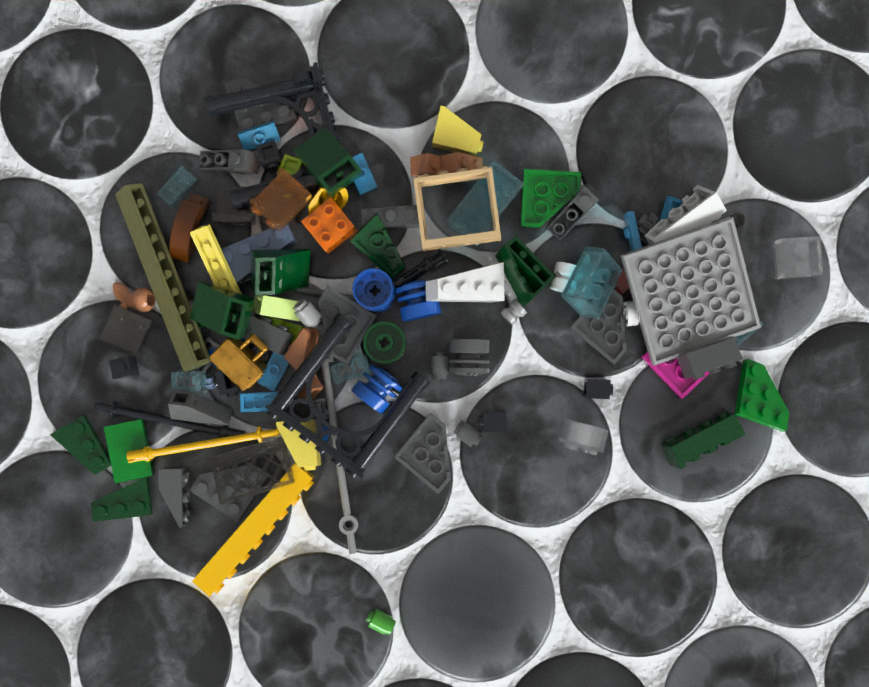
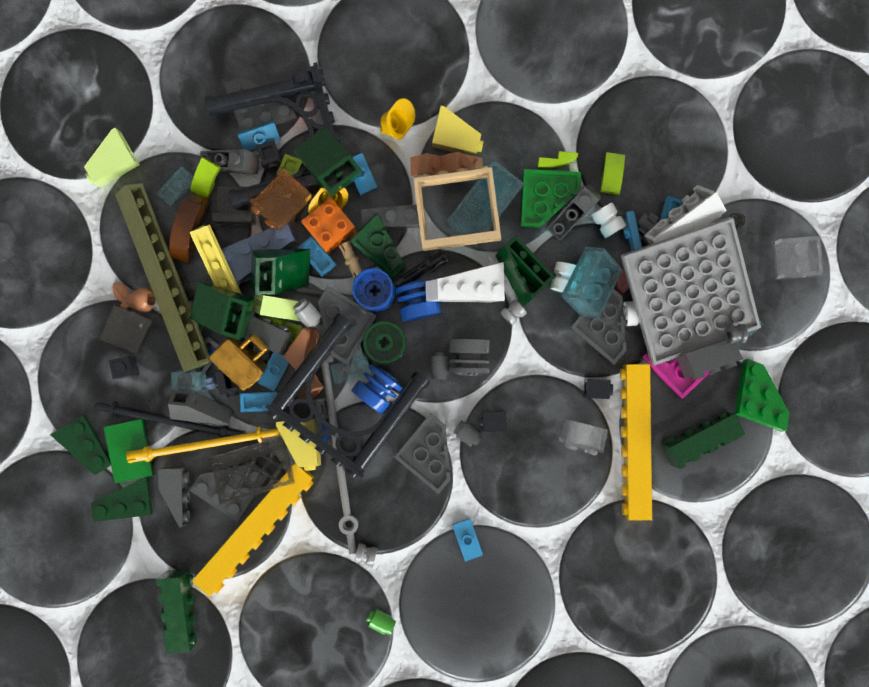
none -> yellowish green slope [84,128,140,187]
none -> dark green wedge [155,569,197,653]
none -> lime slope [190,157,221,198]
none -> dark azure plate [297,236,337,278]
none -> tan pin [339,241,363,280]
none -> light grey wheel [354,543,378,567]
none -> yellow piece [380,99,415,140]
none -> dark azure plate [452,518,483,562]
none -> lime slope [536,151,578,170]
none -> white wheel [591,202,626,238]
none -> lime slope [600,152,625,195]
none -> yellow brick [620,364,652,520]
none -> dark grey wheel [725,324,748,344]

